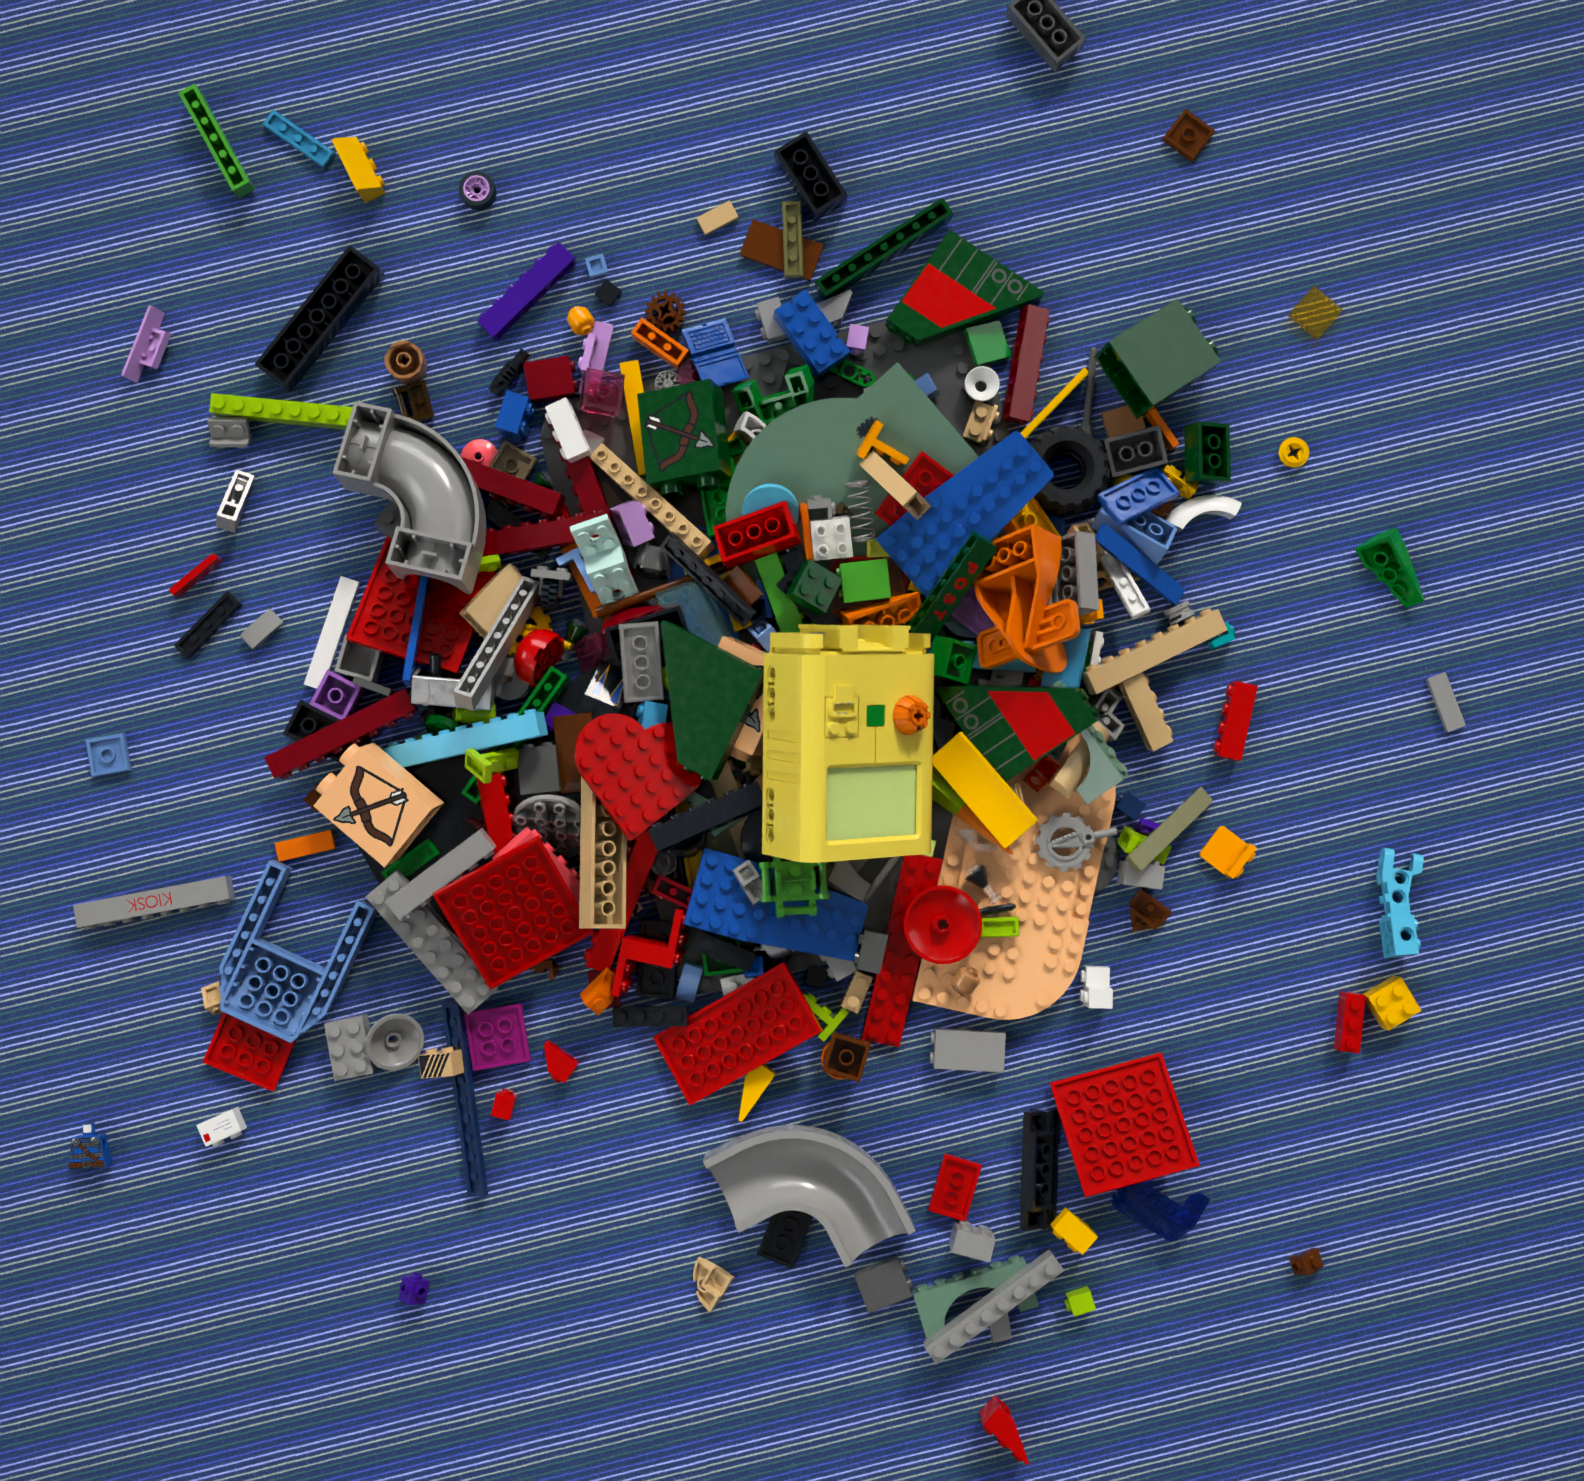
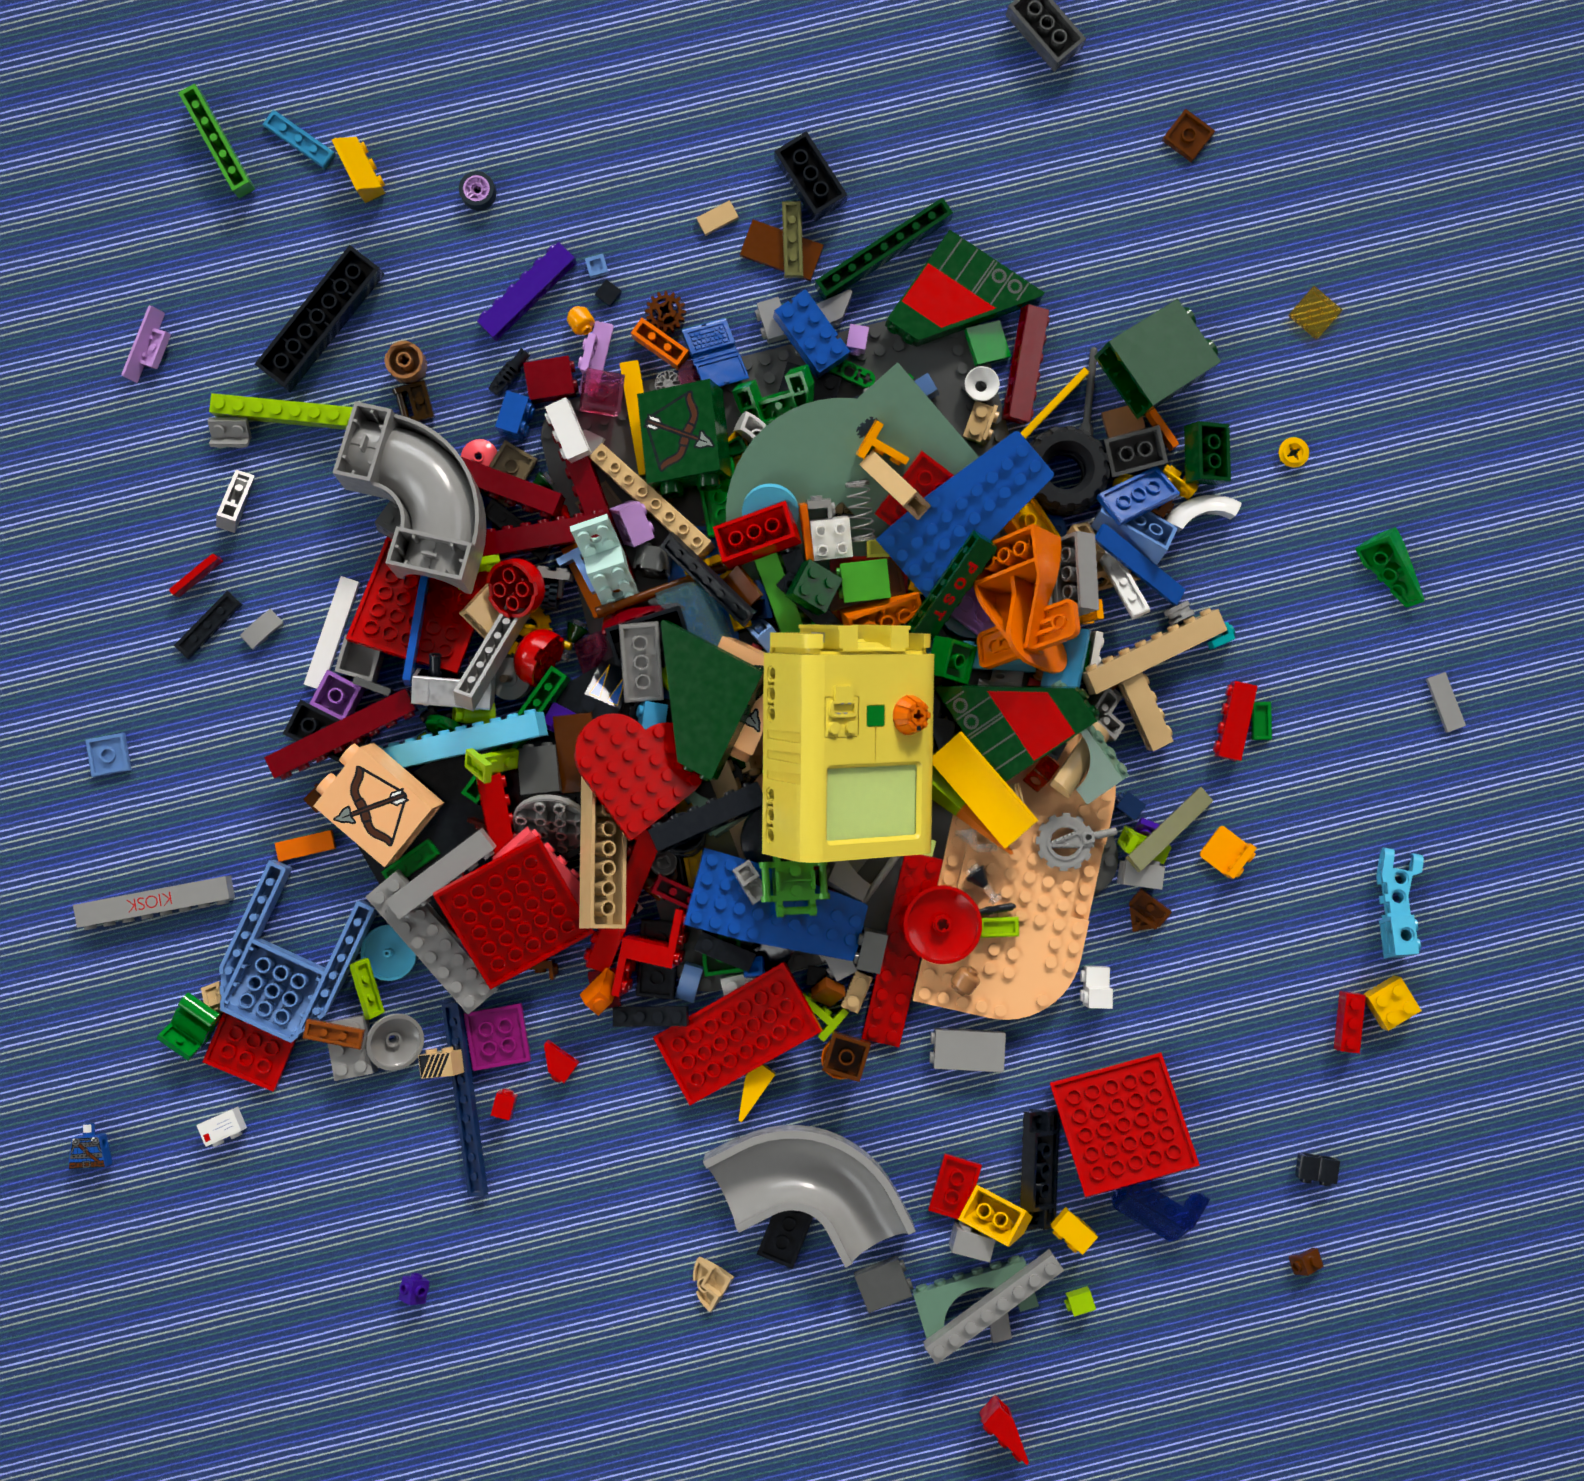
none -> green piece [157,992,221,1061]
none -> dark orange tile [303,1018,365,1050]
none -> lime plate [349,958,385,1020]
none -> medium azure piece [361,925,417,981]
none -> red cylinder [486,558,545,618]
none -> dark orange piece [811,977,845,1007]
none -> yellow slope [958,1185,1032,1247]
none -> green tile [1251,702,1272,740]
none -> black brick [1295,1152,1340,1187]

